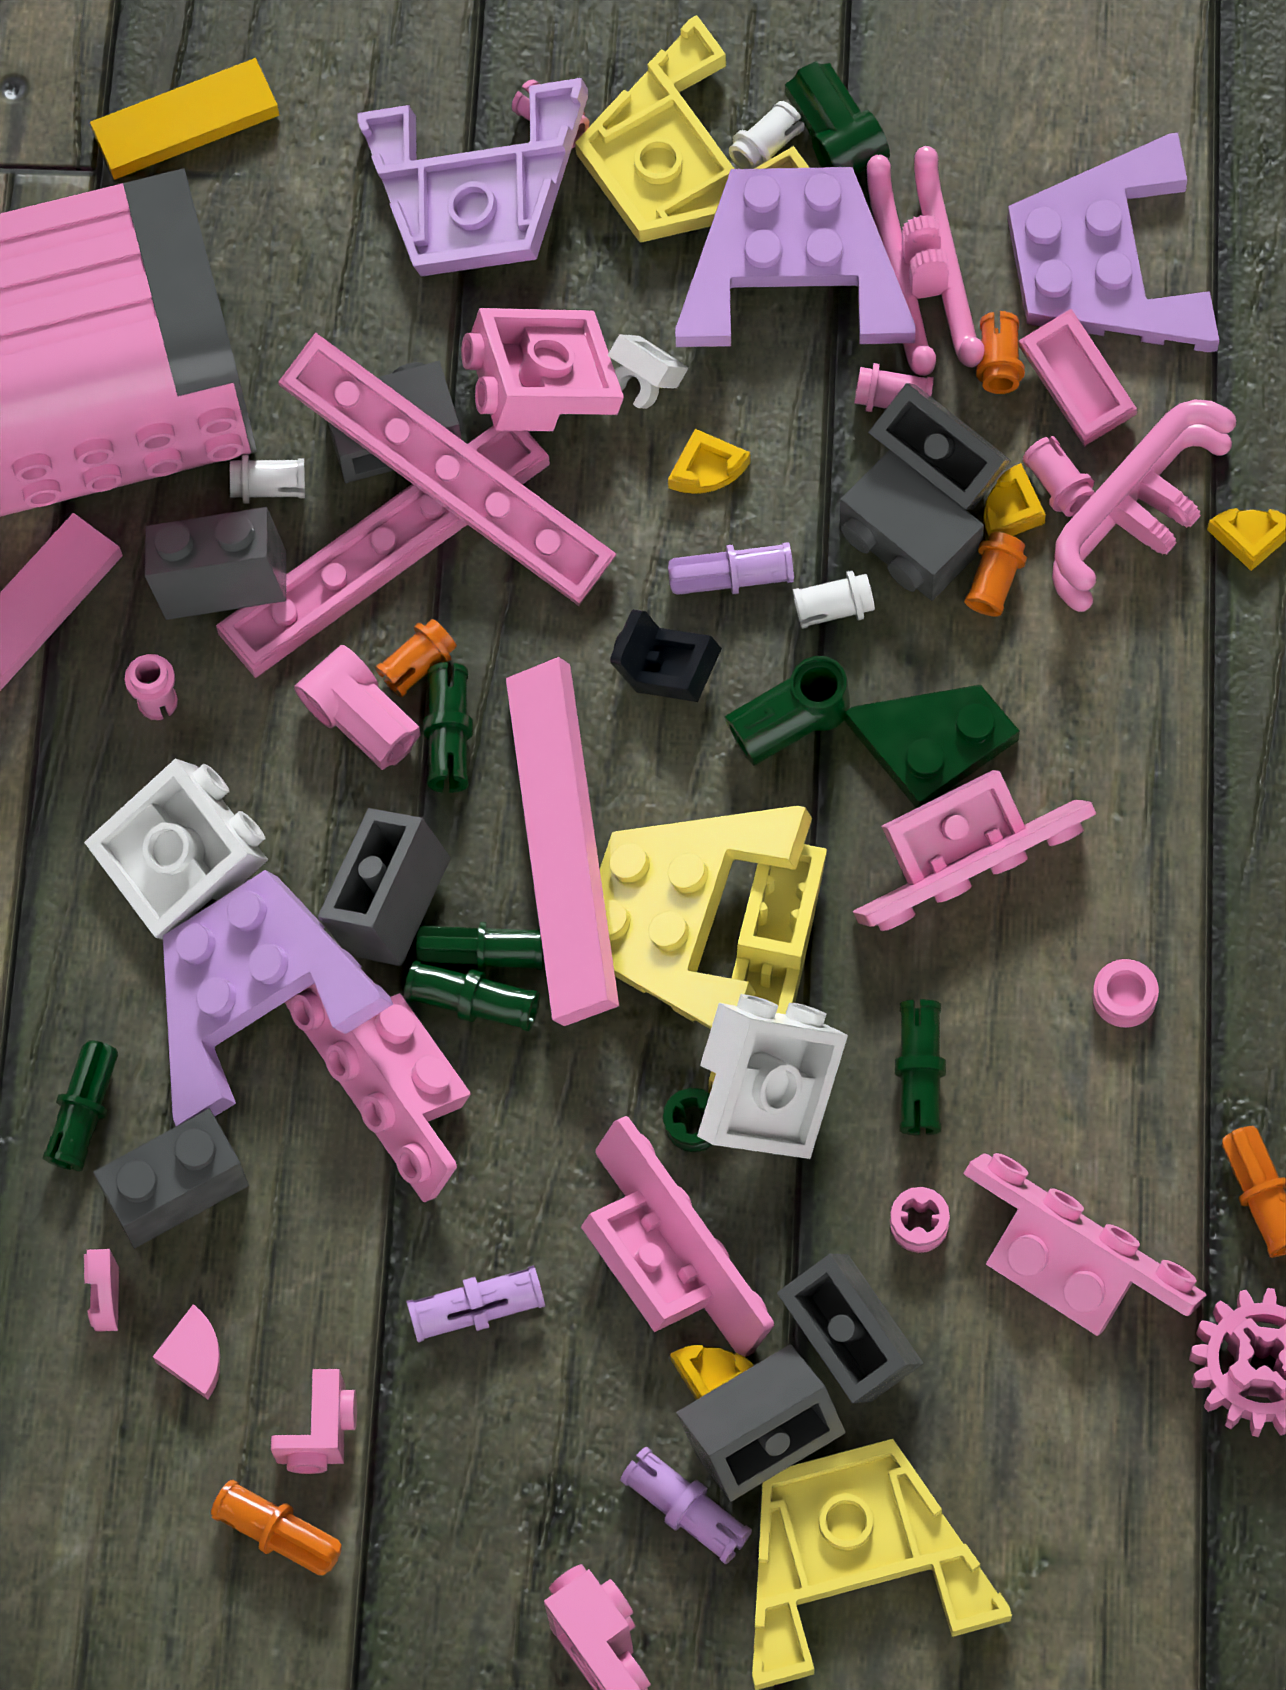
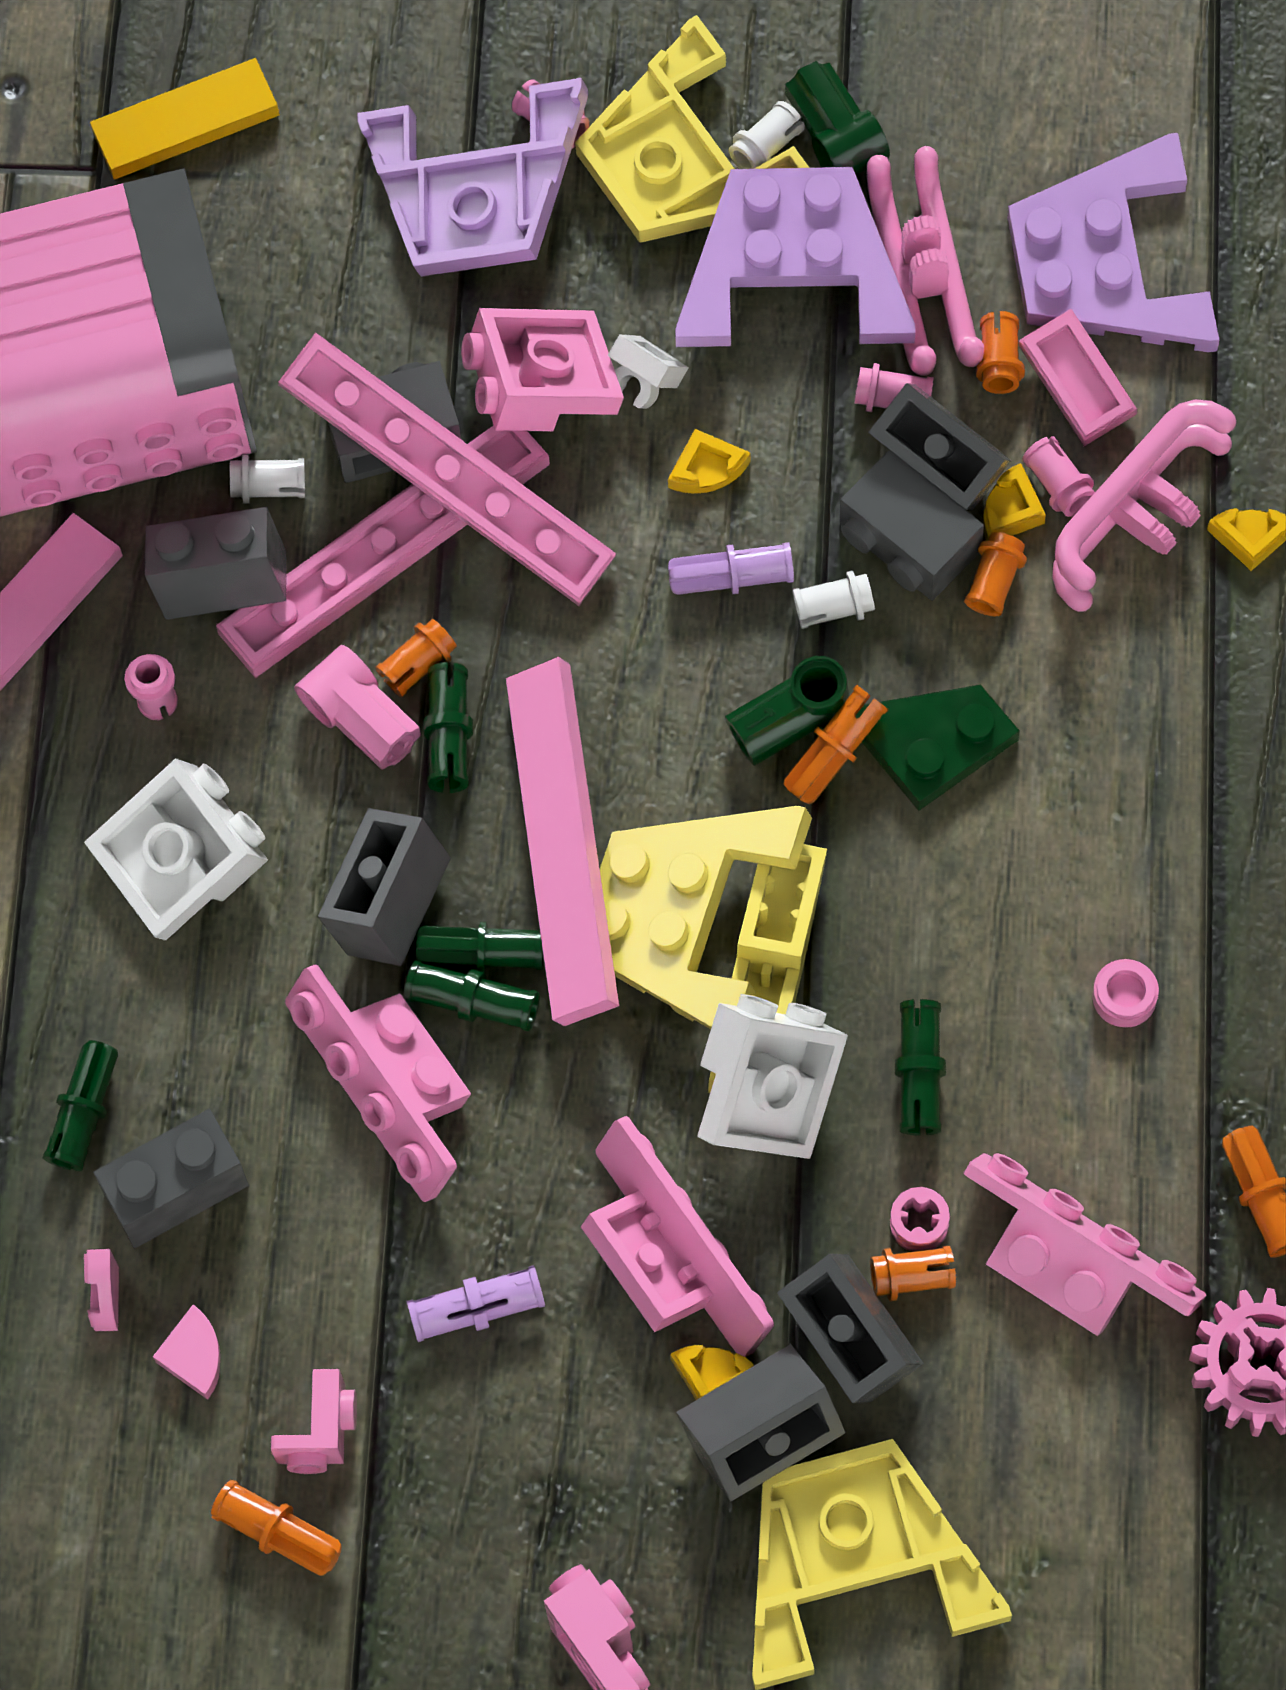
lavender wing [163,870,393,1126] -> none
black bracket [610,609,722,702] -> none
lavender pin [620,1447,752,1564] -> none
dark green bush [662,1088,713,1153] -> none
bright pink bracket [853,770,1096,931] -> none
none -> orange axle [783,684,889,805]
none -> orange pin [870,1246,956,1301]

